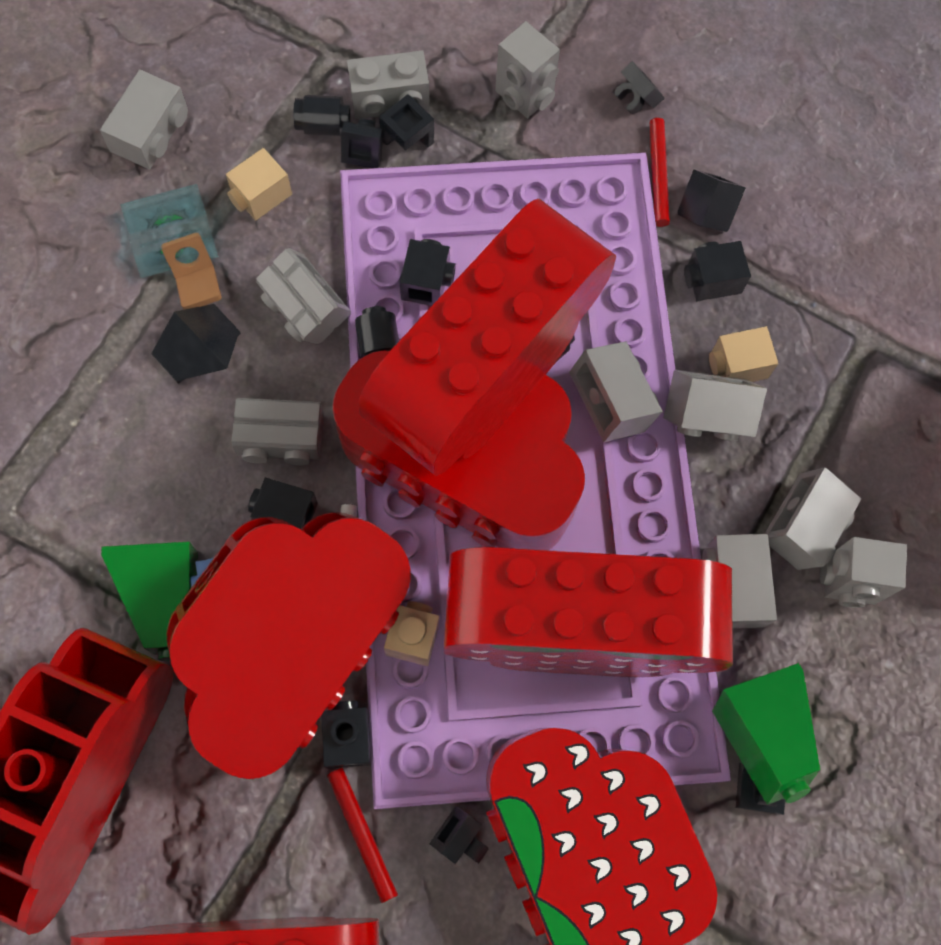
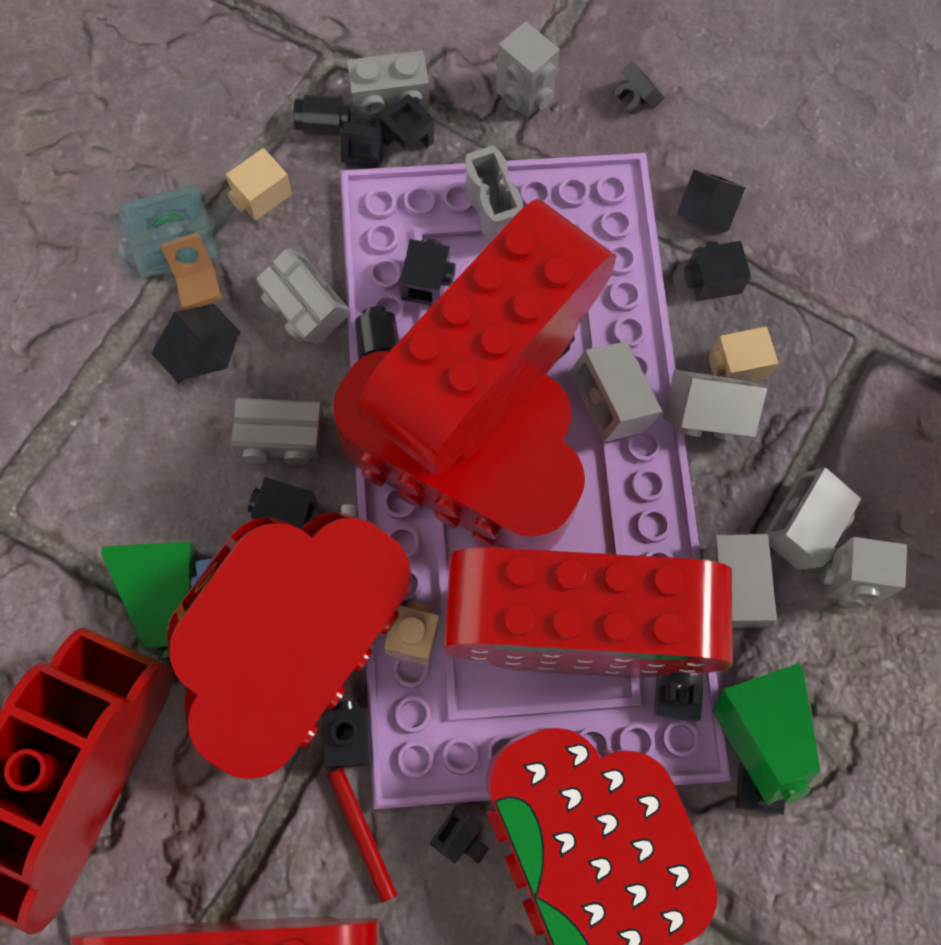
light grey brick [100,69,188,169] -> none
red bar [649,118,670,227] -> none
none -> light grey brick [465,146,523,242]
none -> black tile [654,672,704,722]

